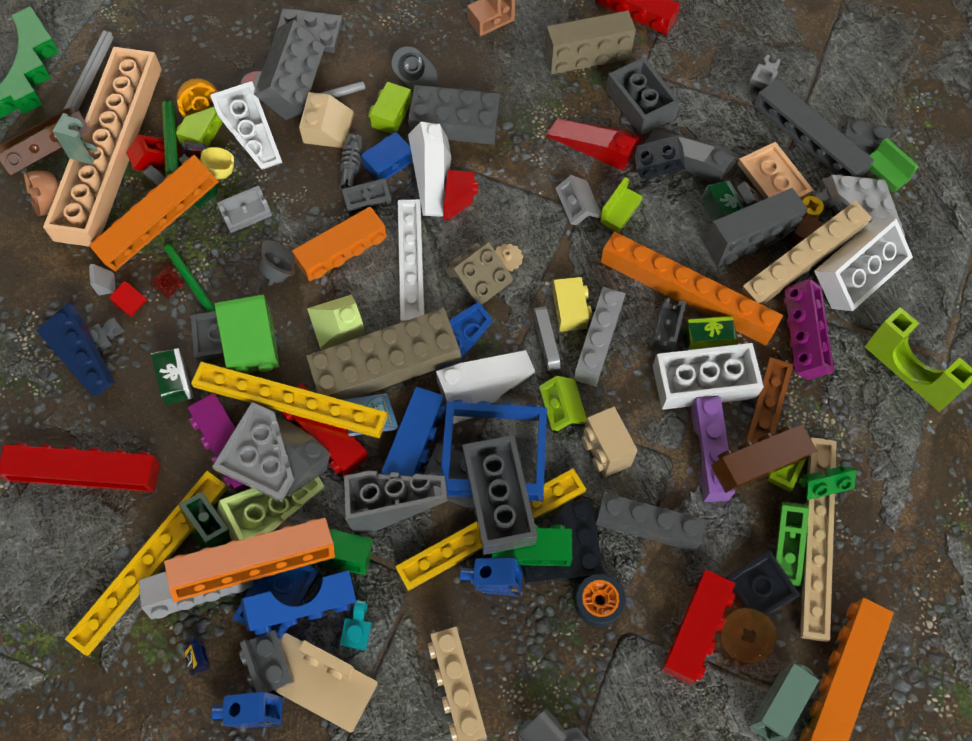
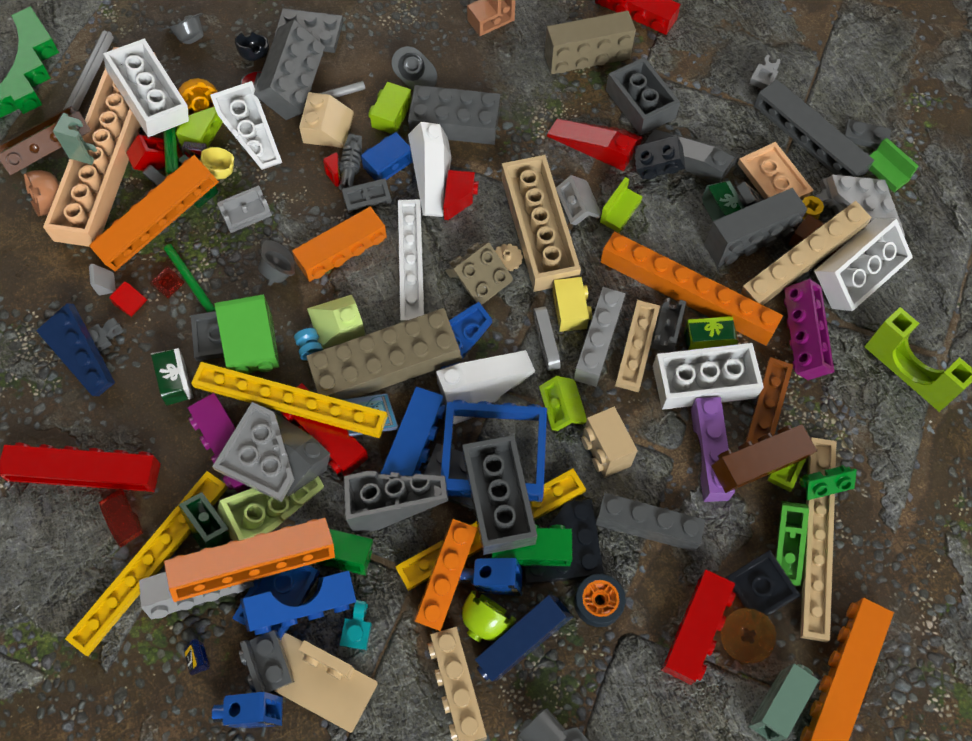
none -> clear red slope [98,489,143,547]
none -> white brick [103,38,189,137]
none -> dark grey piece [158,13,204,44]
none -> black hair [235,32,269,61]
none -> dark azure wheel [294,328,323,361]
none -> red slope [323,152,340,187]
none -> orange brick [414,519,478,631]
none -> lime cylinder [461,591,516,642]
none -> dark blue slope [475,595,574,682]
none -> tan brick [501,155,581,292]
none -> tan plate [615,300,660,392]

